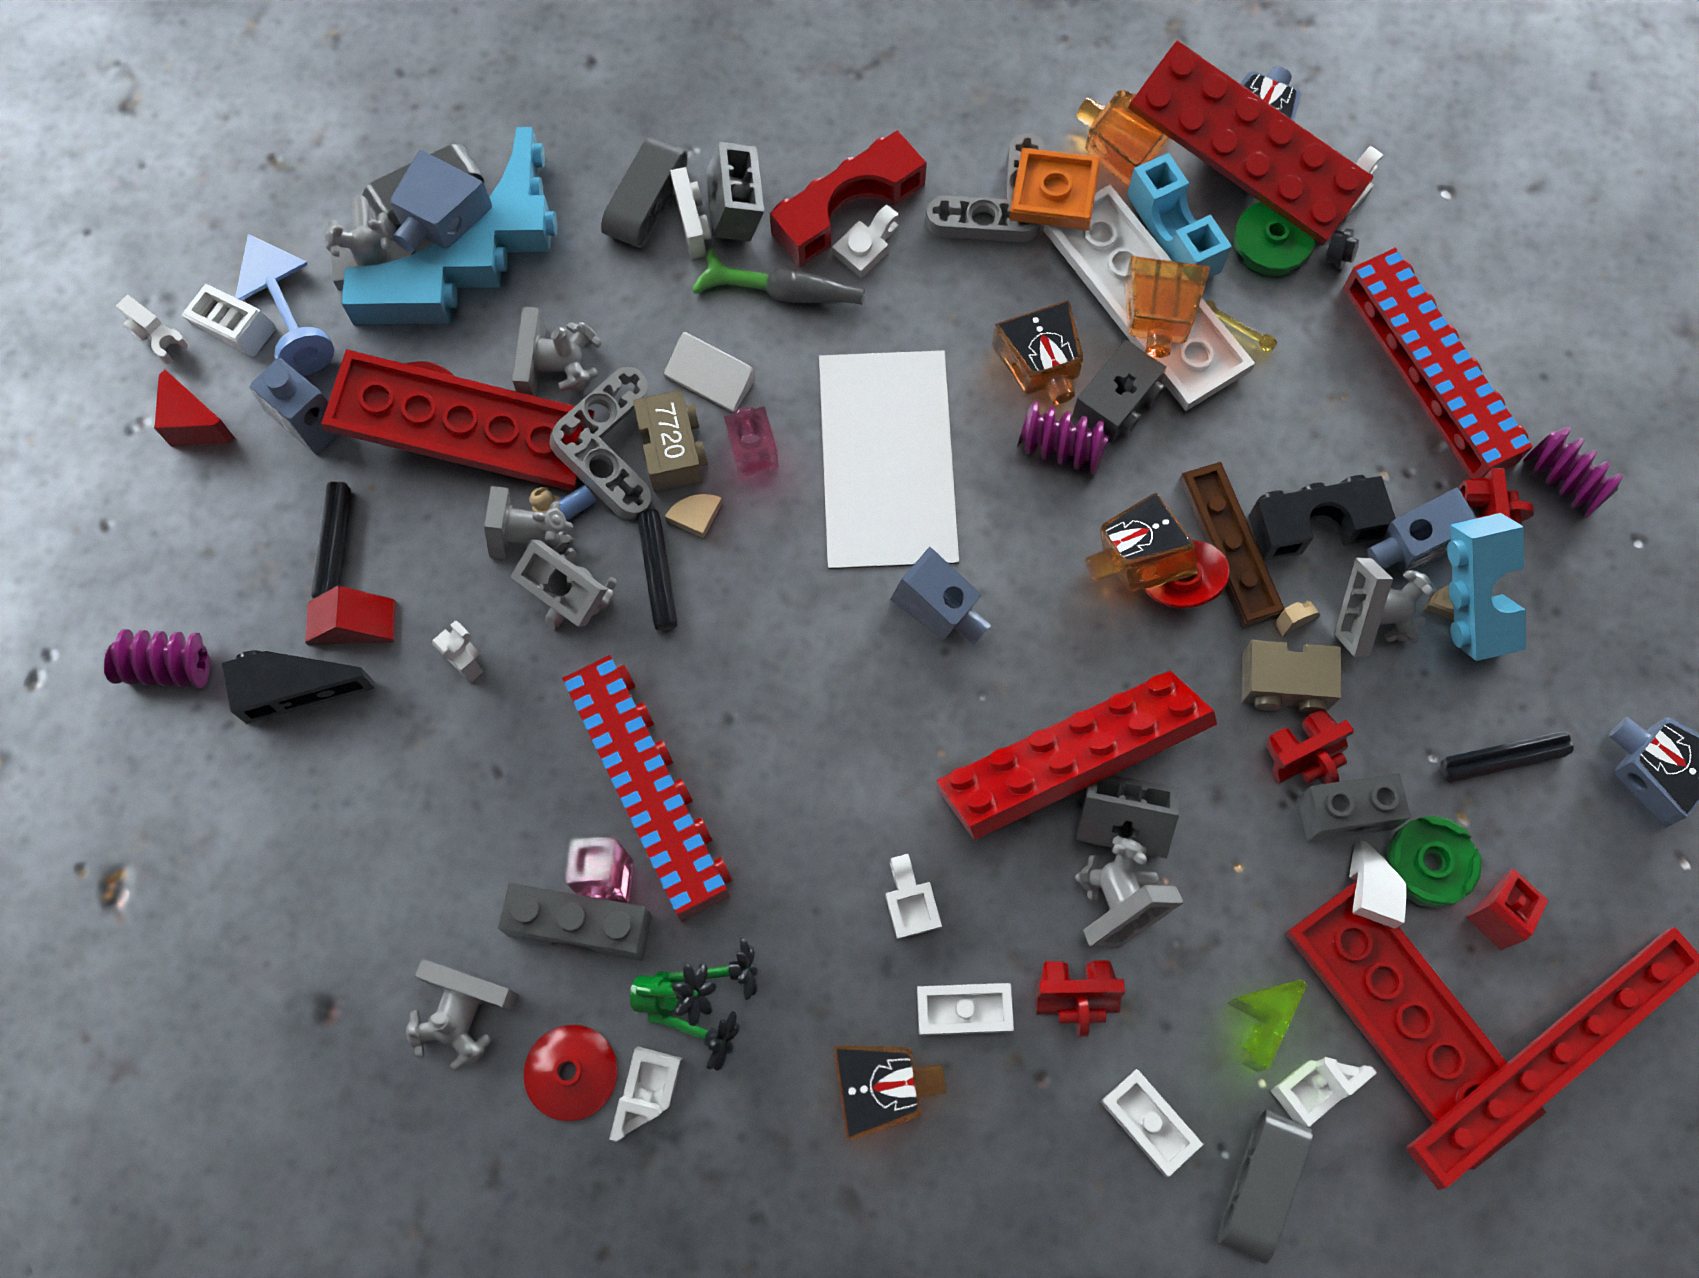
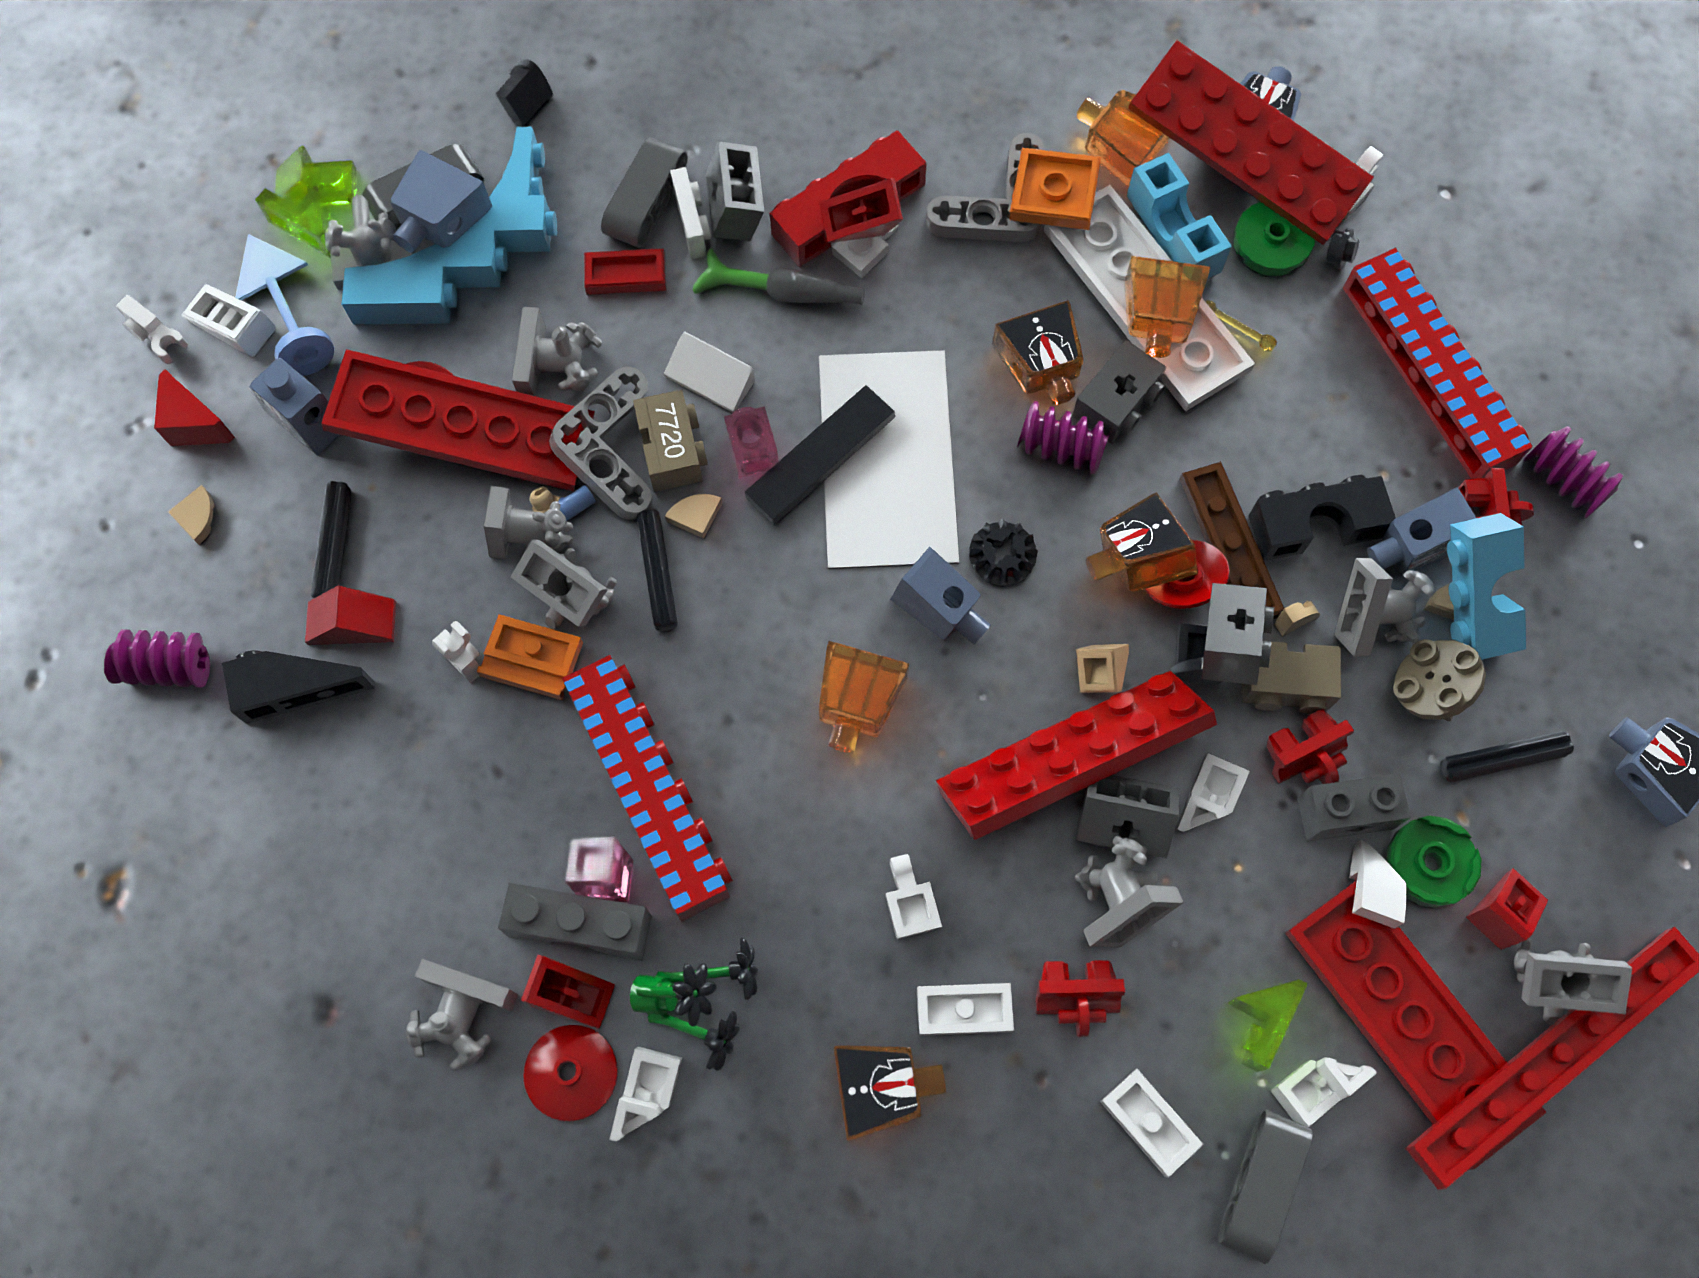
none -> tan tile [168,485,215,545]
none -> clear neon green slope [255,184,331,258]
none -> clear neon green slope [275,145,357,208]
none -> orange plate [477,614,583,700]
none -> black tile [495,59,553,126]
none -> red slope [521,955,615,1029]
none -> red tile [584,248,667,295]
none -> black tile [744,385,895,525]
none -> red slope [819,178,903,243]
none -> clear orange torso [819,641,910,753]
none -> black gear [969,519,1038,586]
none -> tan slope [1076,644,1129,693]
none -> black tile [1171,623,1223,684]
none -> white slope [1176,753,1250,832]
none -> brick [1202,583,1274,685]
none -> dark tan plate [1393,639,1486,721]
none -> light grey piece [1514,938,1632,1025]

